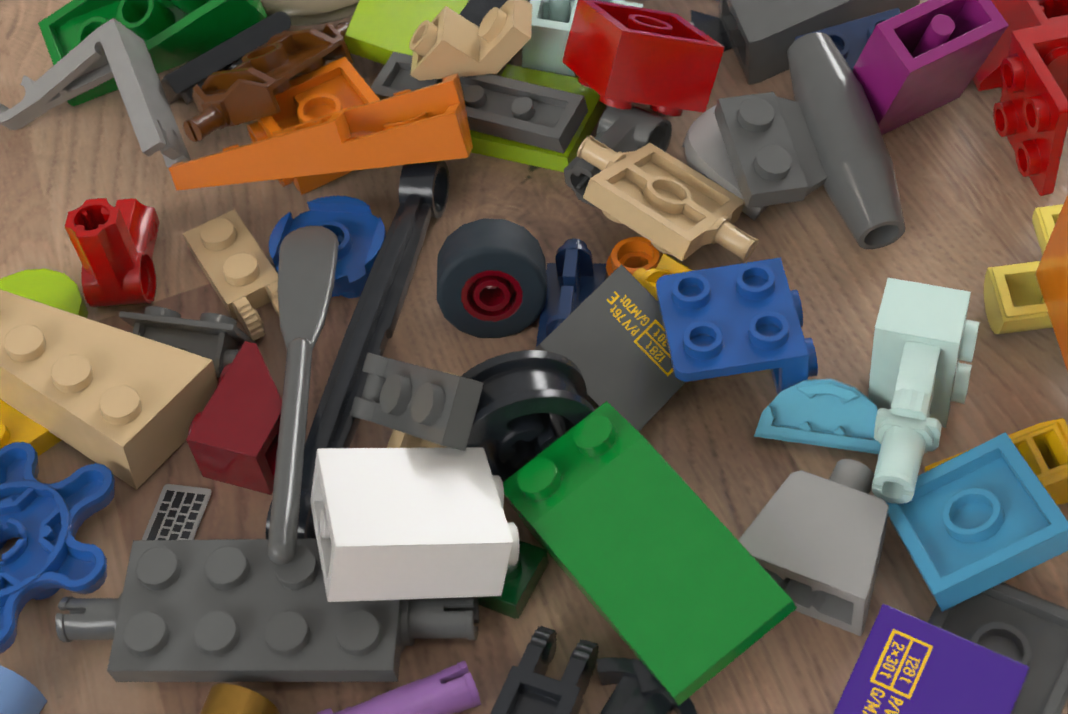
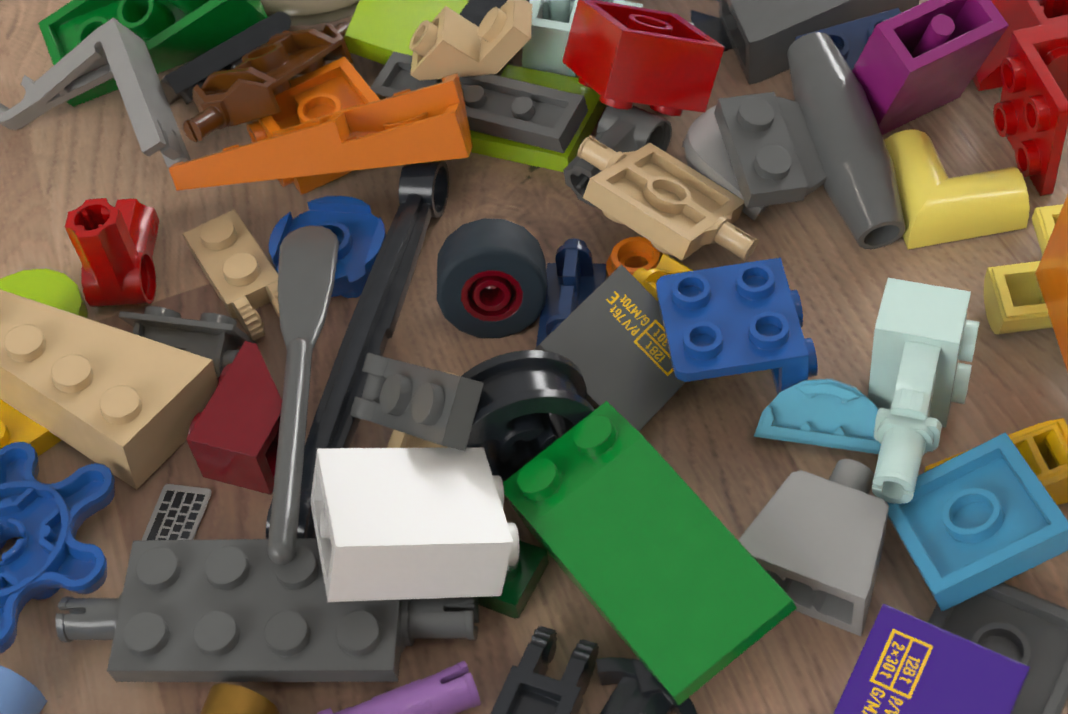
none -> light yellow brick [884,129,1030,249]

